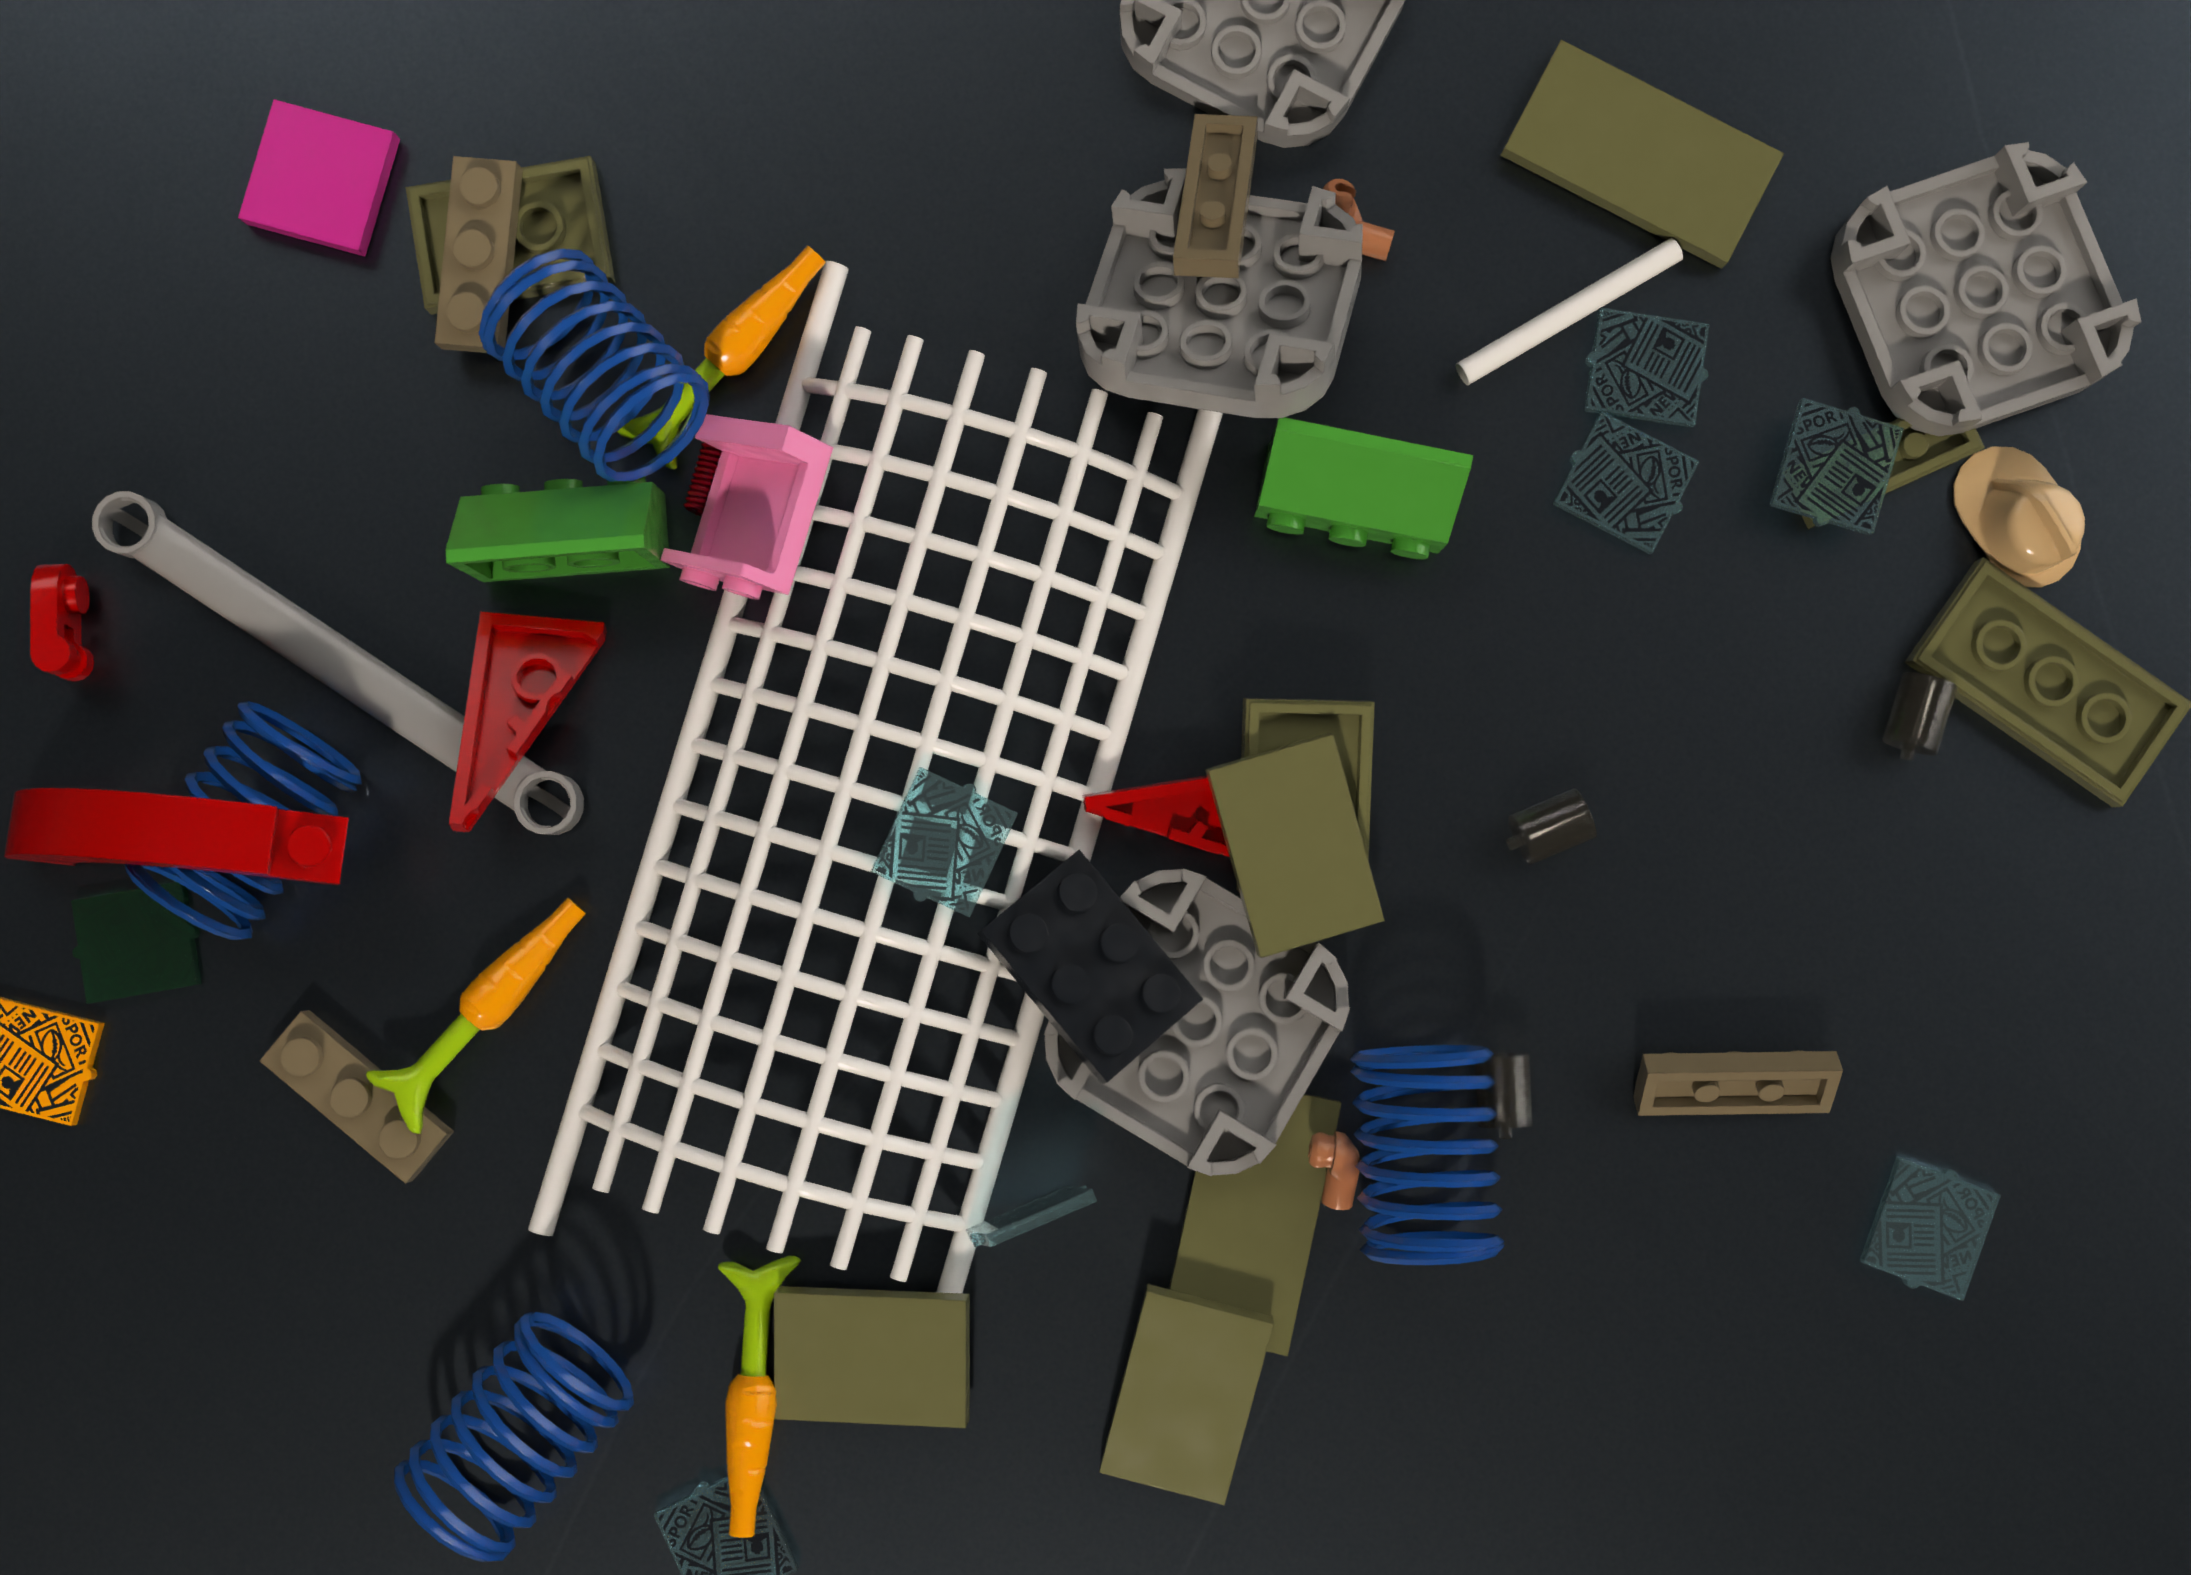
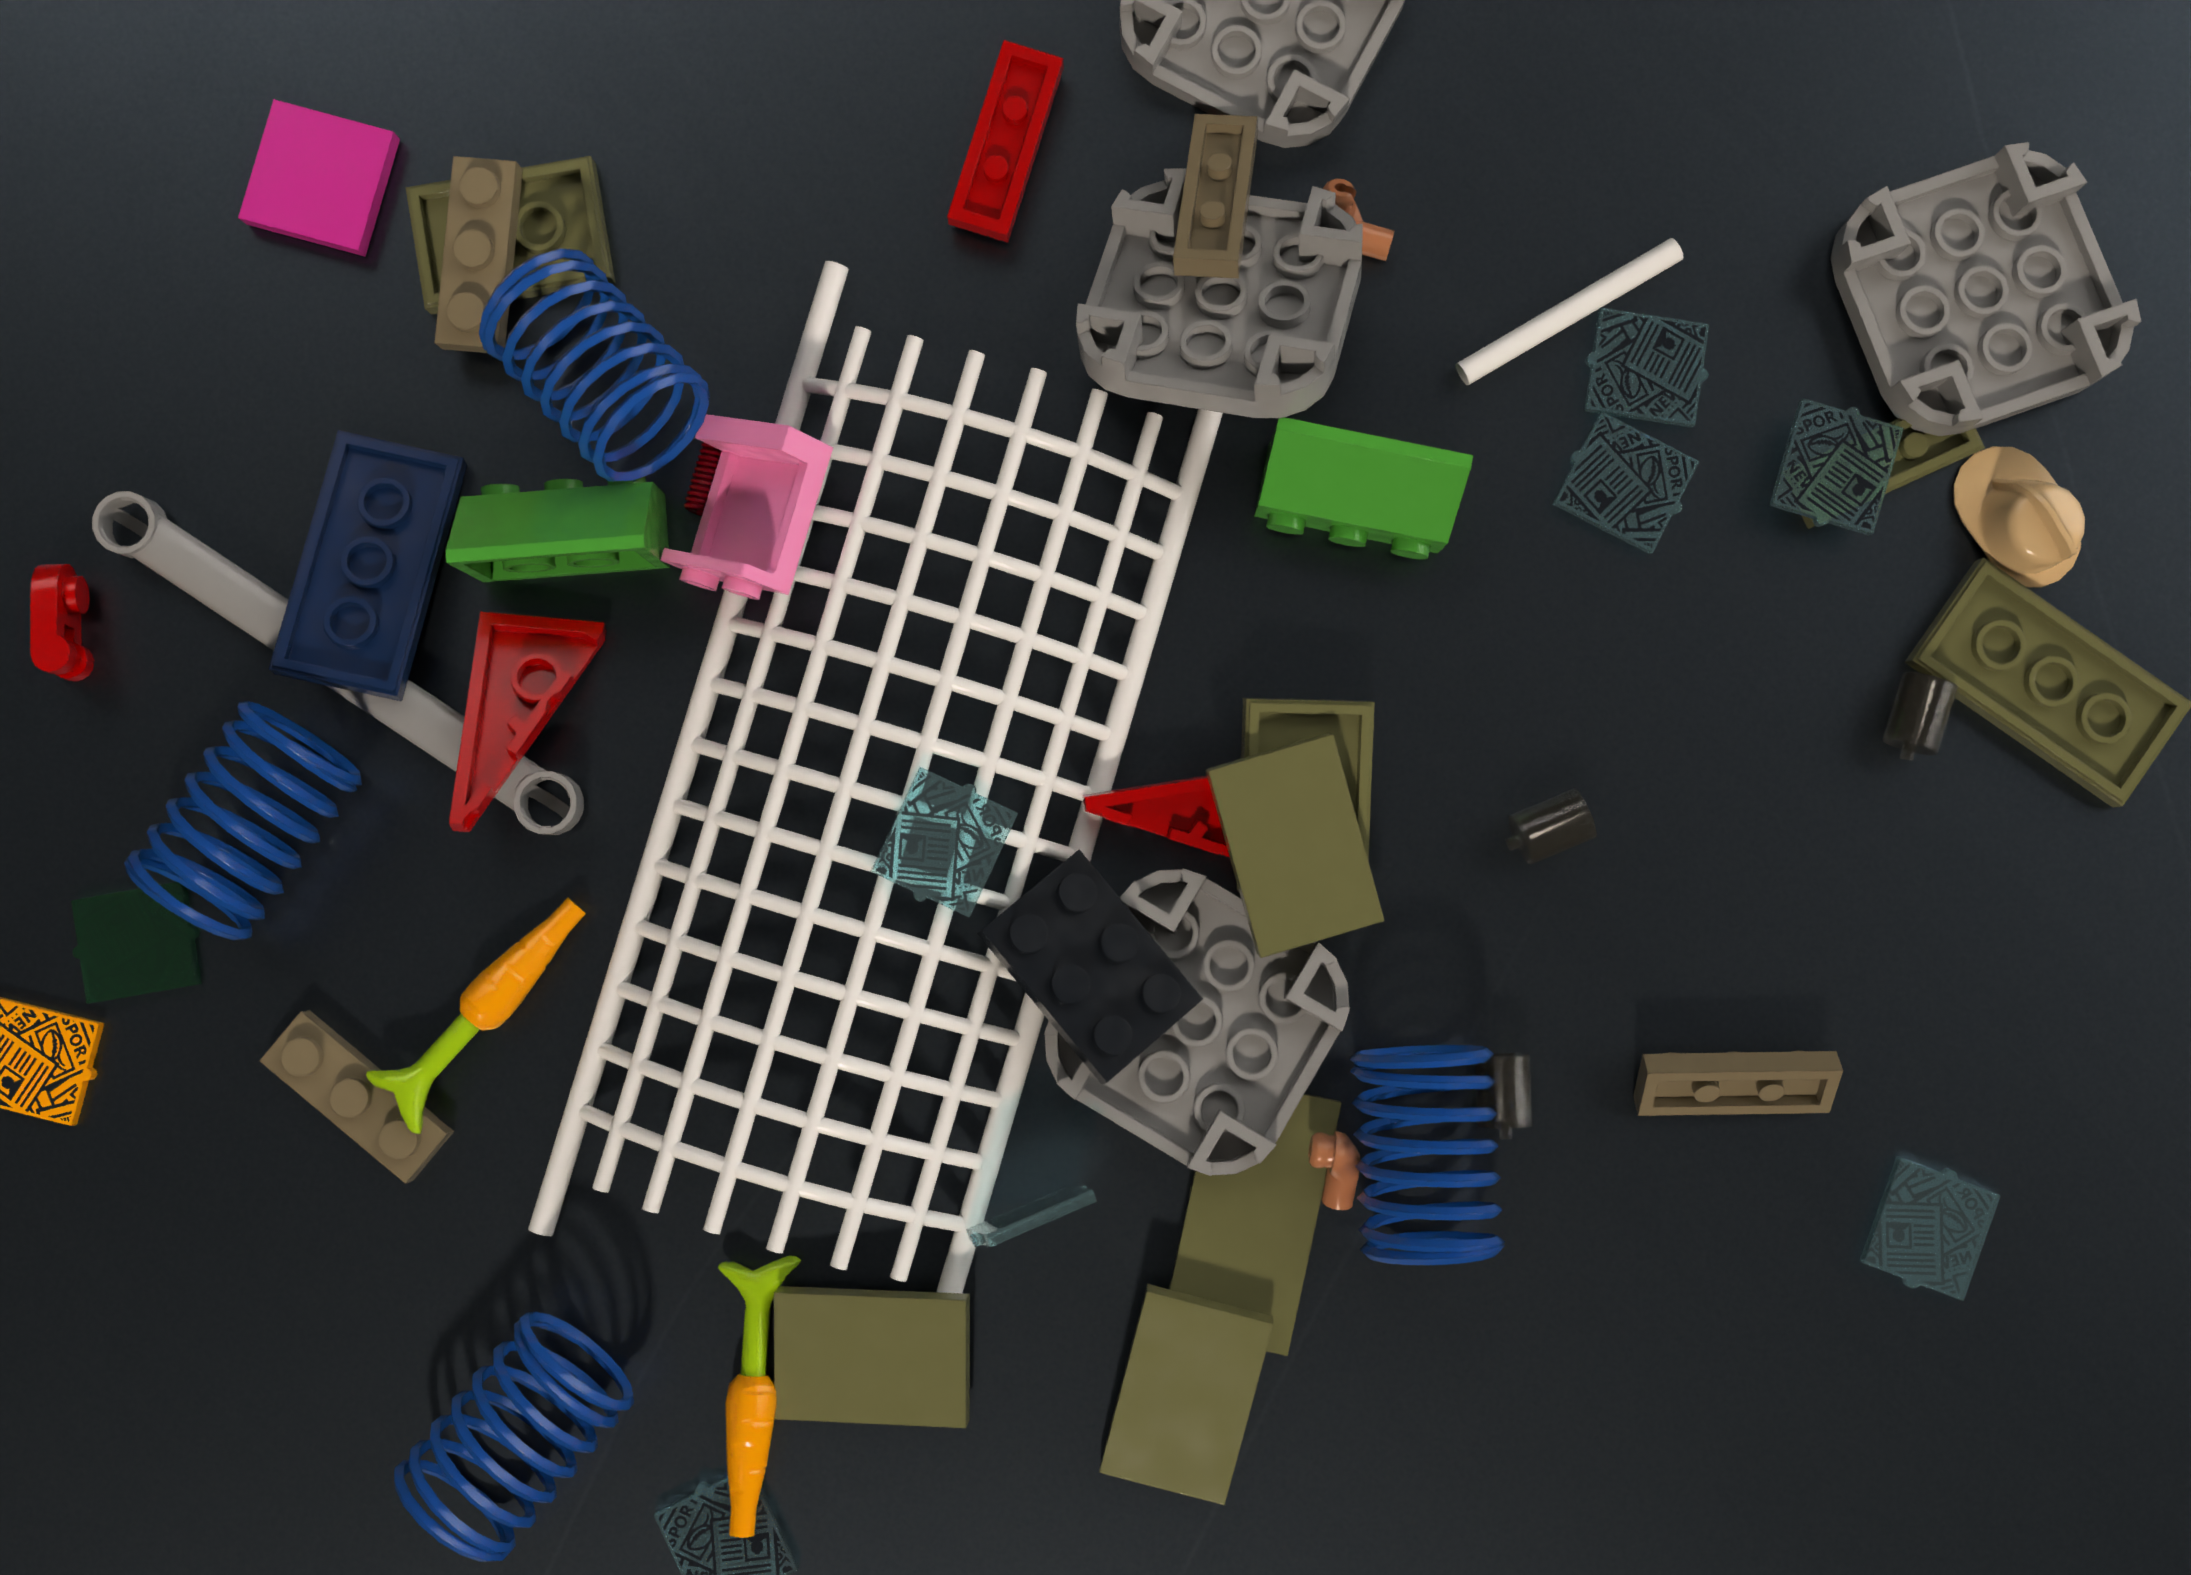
red arch [4,788,349,885] -> none
light orange piece [617,245,826,470] -> none
olive tile [1500,40,1784,269] -> none
none -> dark blue tile [269,430,467,701]
none -> red plate [947,40,1064,243]

